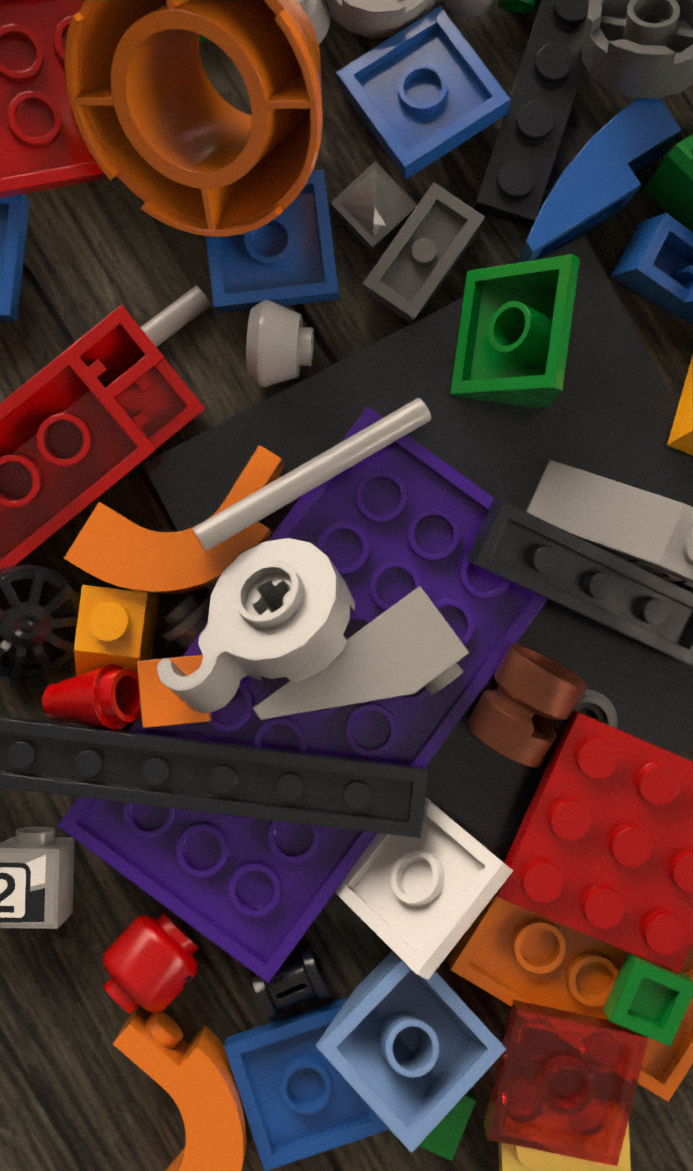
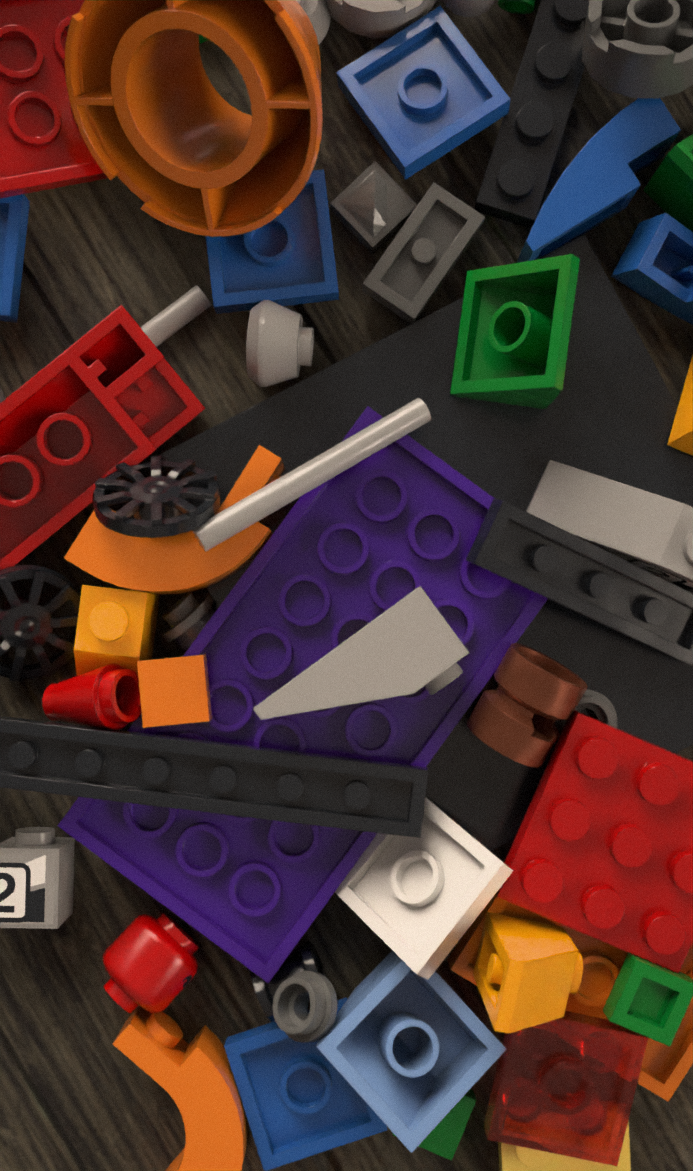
light grey piece [157,538,355,713] -> none
none -> black wheel [93,456,220,538]
none -> dark grey plate [273,971,338,1043]
none -> light orange slope [473,912,583,1033]

